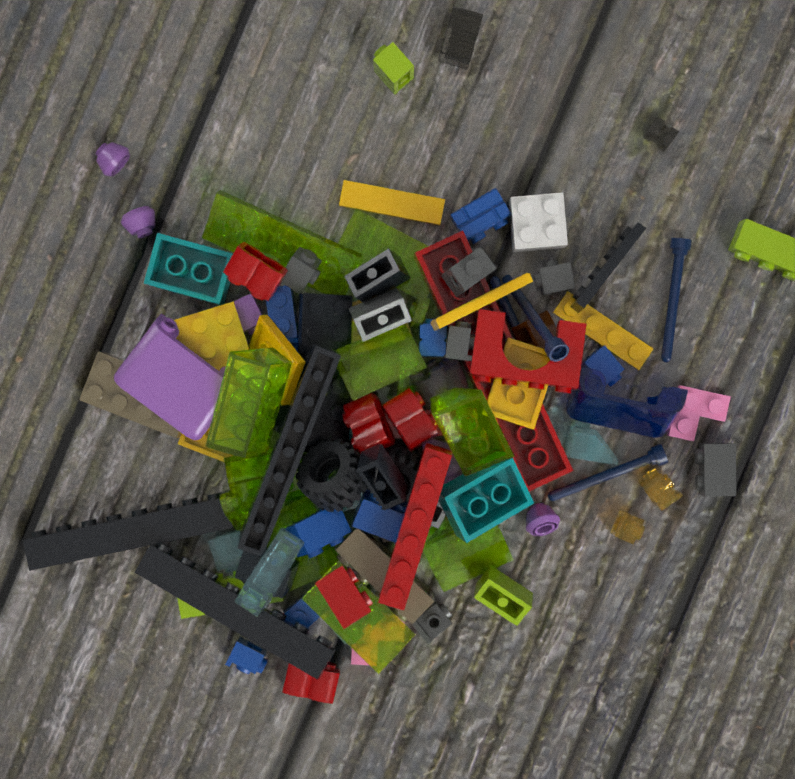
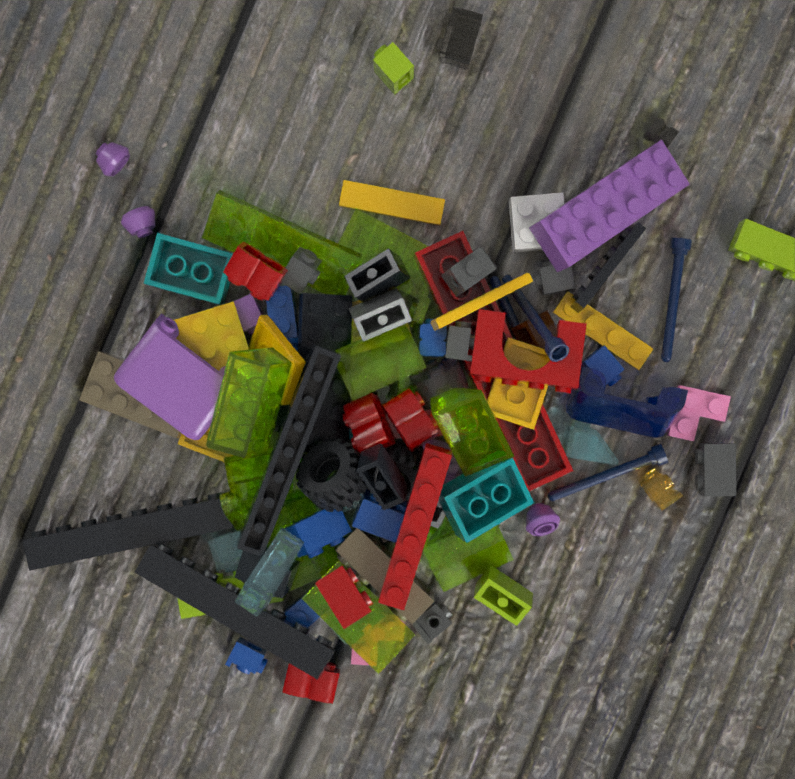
blue brick [450,188,511,244] -> none
clear yellow brick [610,509,645,545] -> none
none -> medium lavender brick [529,140,689,272]

